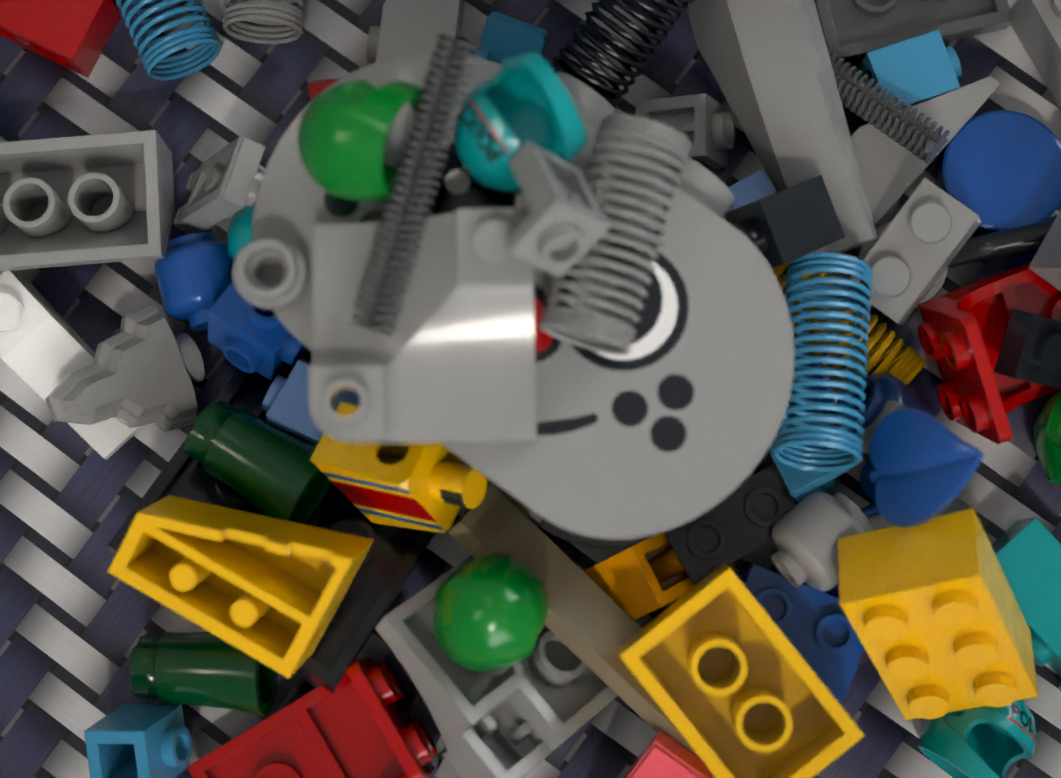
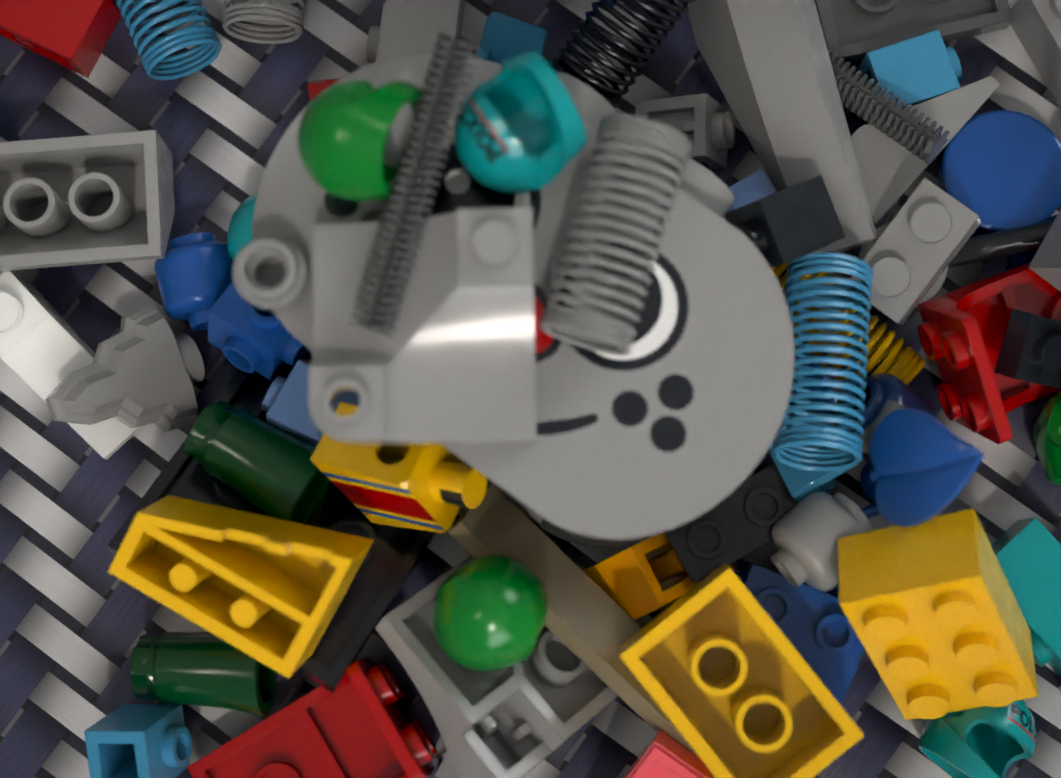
light grey hinge [173,136,266,234] -> none
light grey bracket [505,141,611,277] -> none

